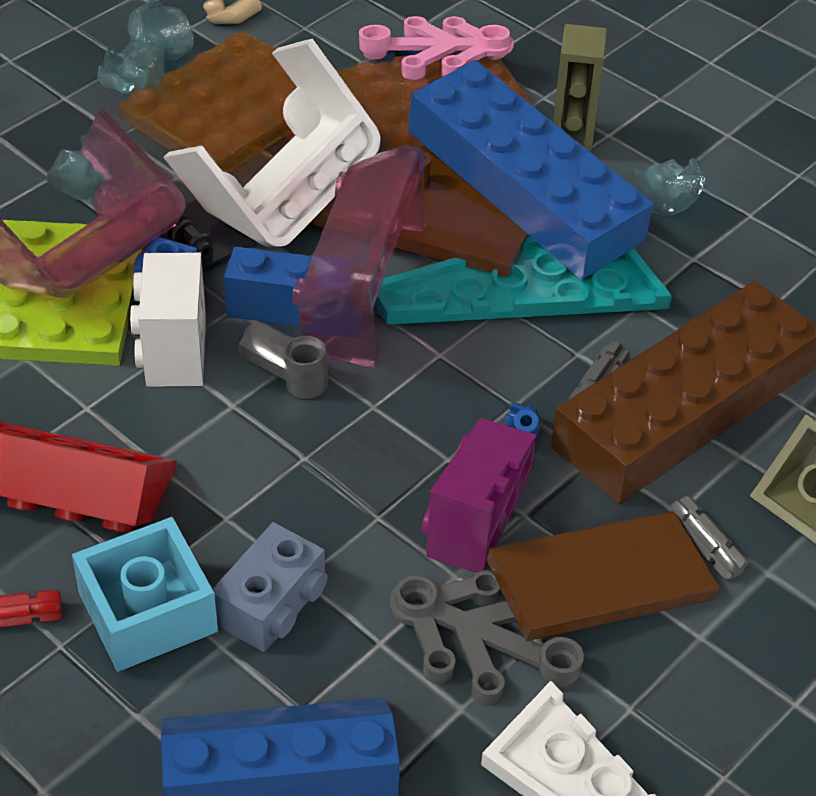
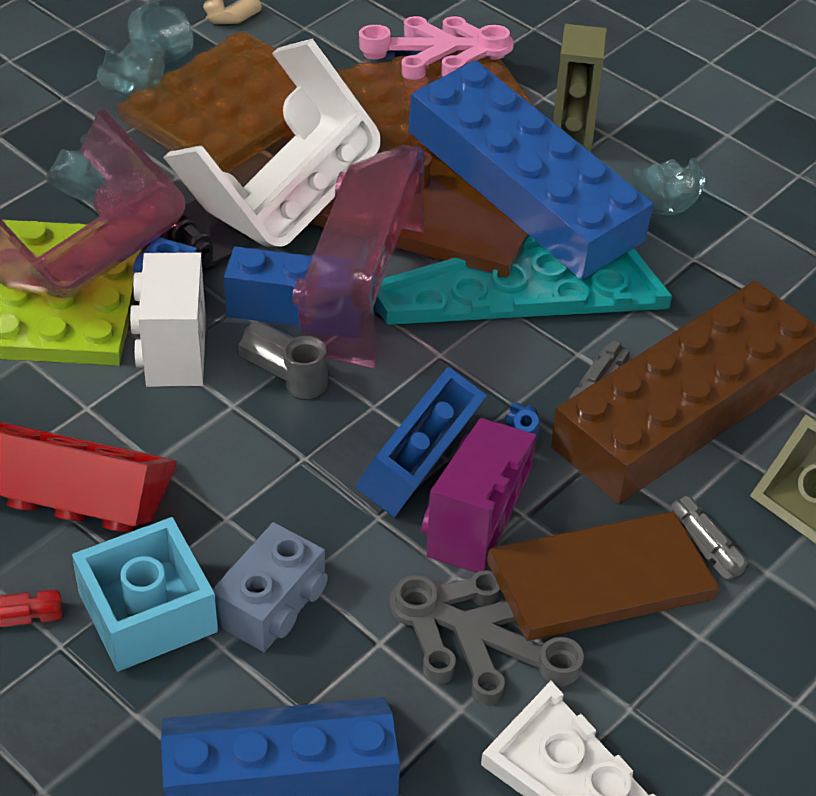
none -> blue brick [355,366,487,518]

